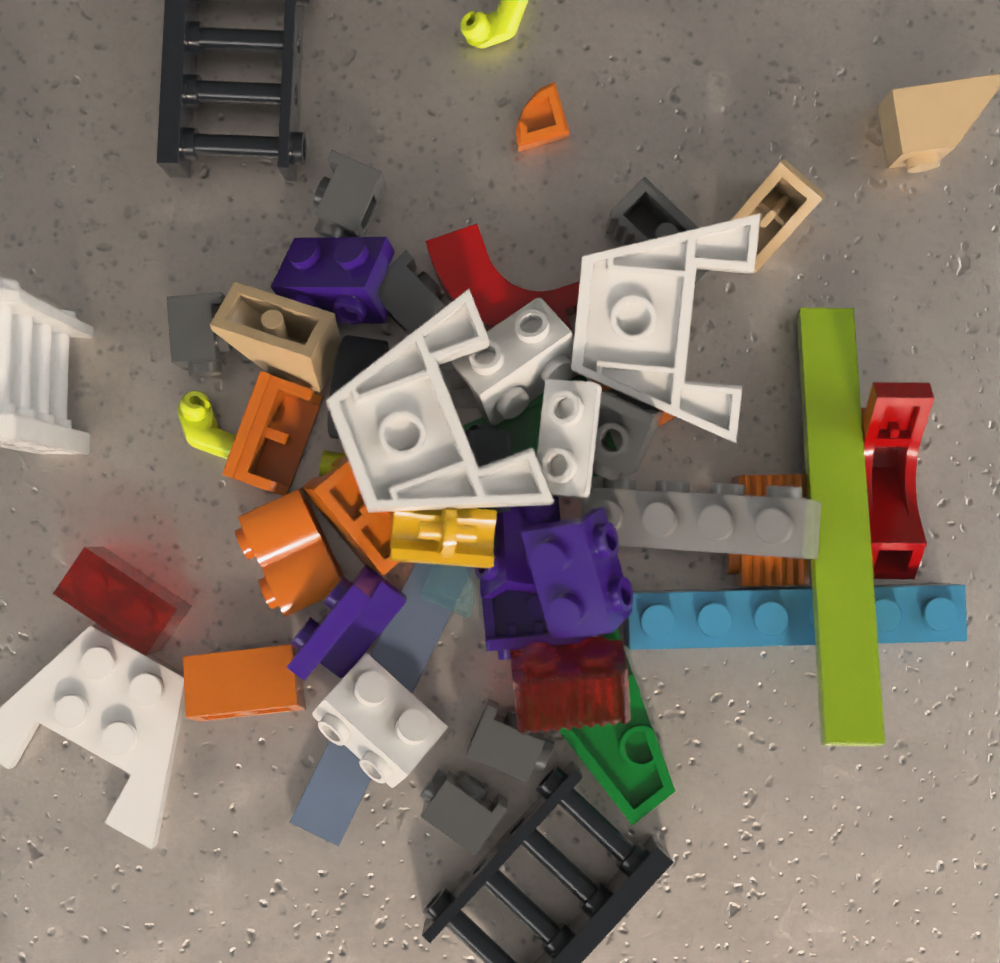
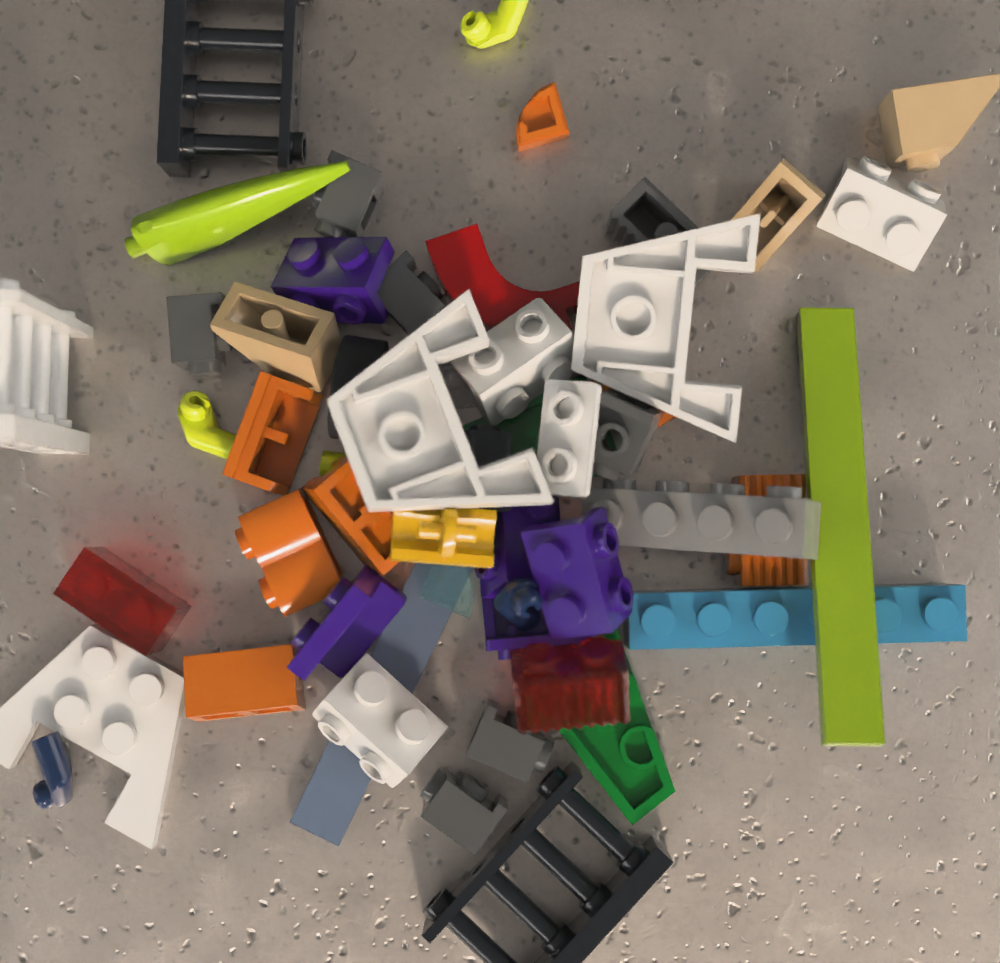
red arch [861,382,934,580] -> none
none -> dark blue arm [31,731,73,810]
none -> lime piece [124,160,351,266]
none -> dark blue arm [494,577,543,632]
none -> white bracket [816,156,947,272]

